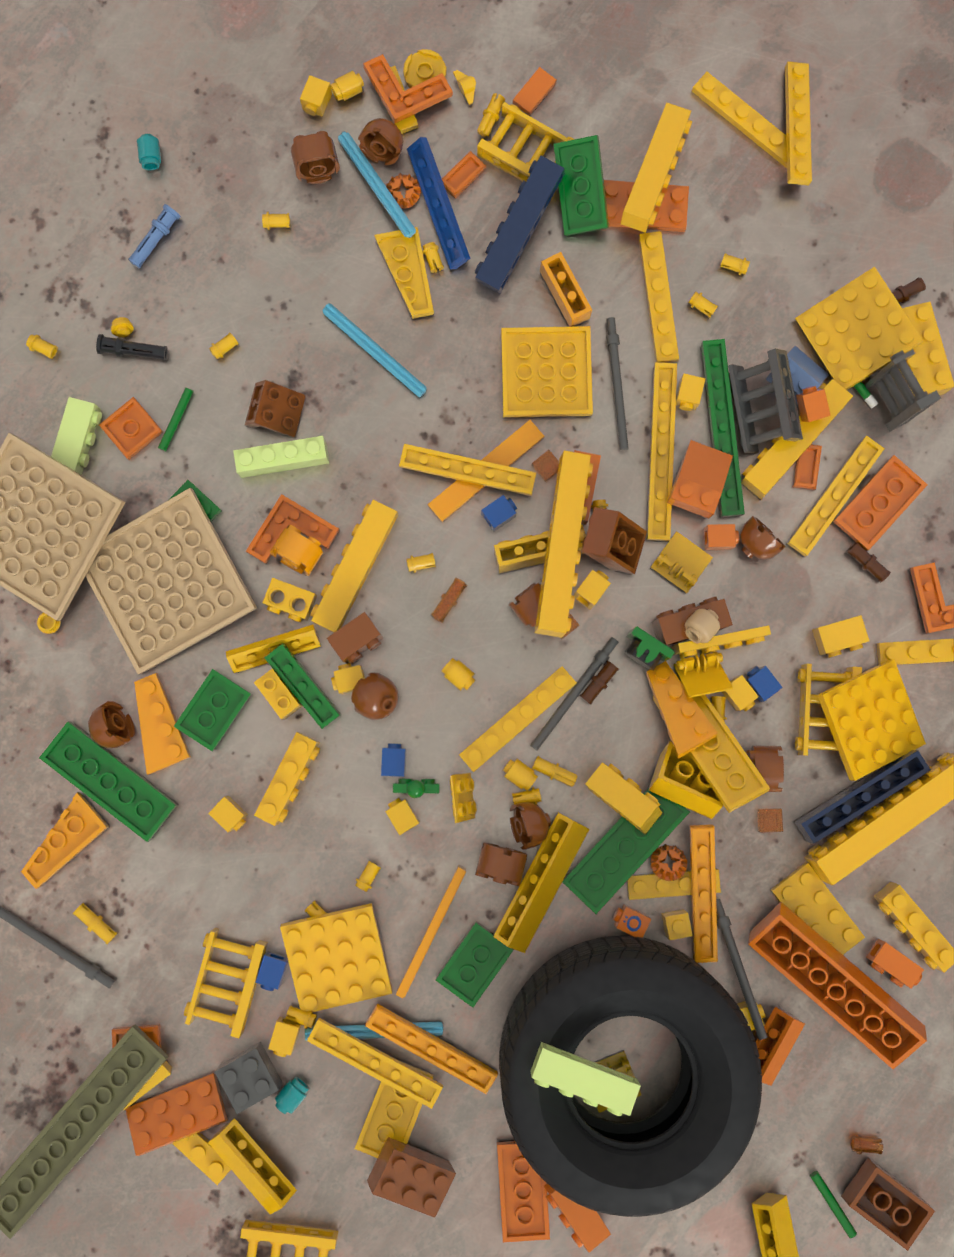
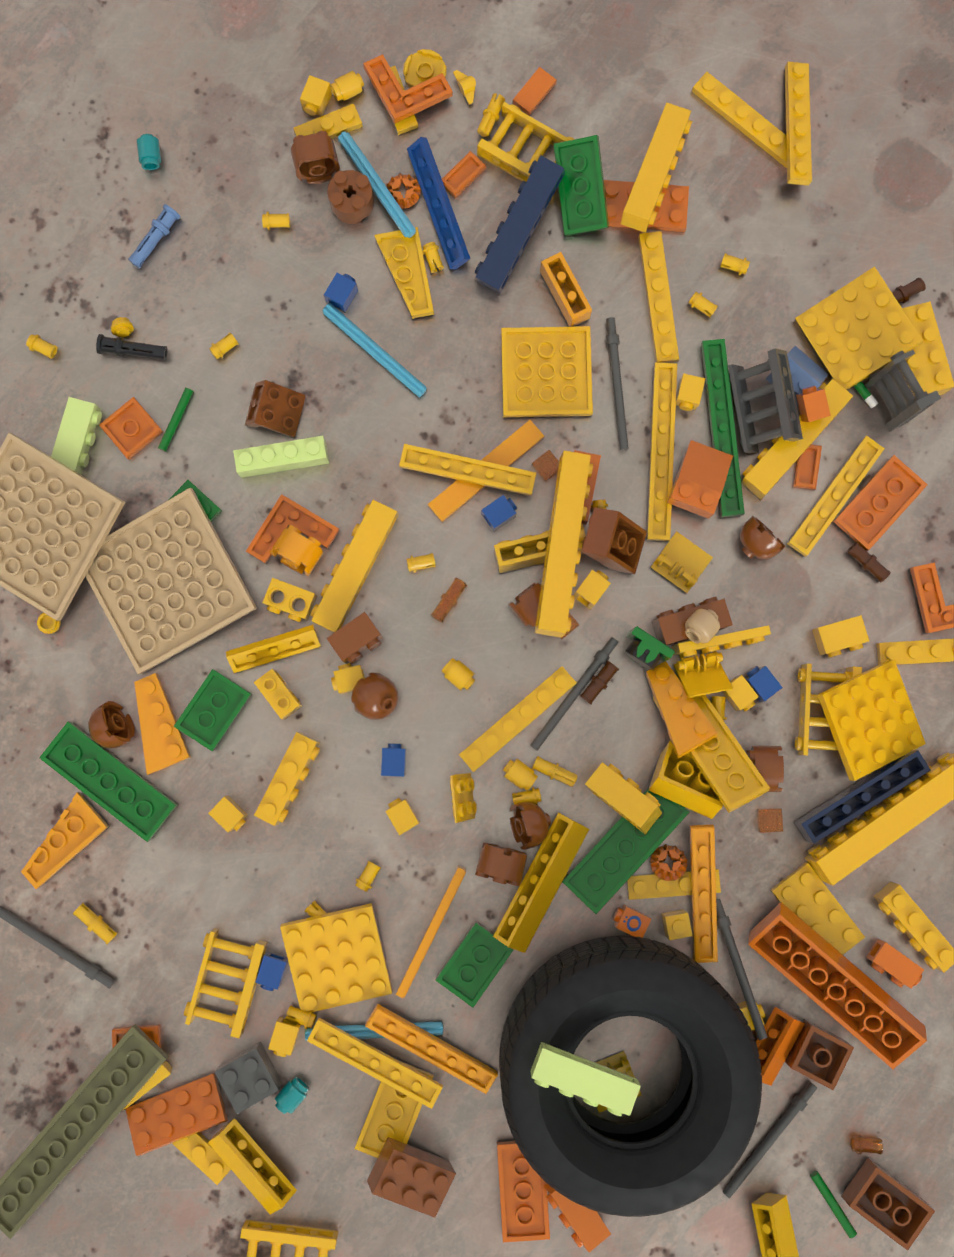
green plate [265,643,341,729] -> none
dark orange cylinder [358,118,404,165] -> none
green plate [393,779,440,798] -> none
orange brick [704,524,739,550] -> none
none -> yellow plate [293,103,363,139]
none -> blue brick [324,272,358,313]
none -> dark orange brick [327,170,374,224]
none -> dark grey bar [722,1082,817,1199]
none -> dark orange brick [785,1019,854,1091]

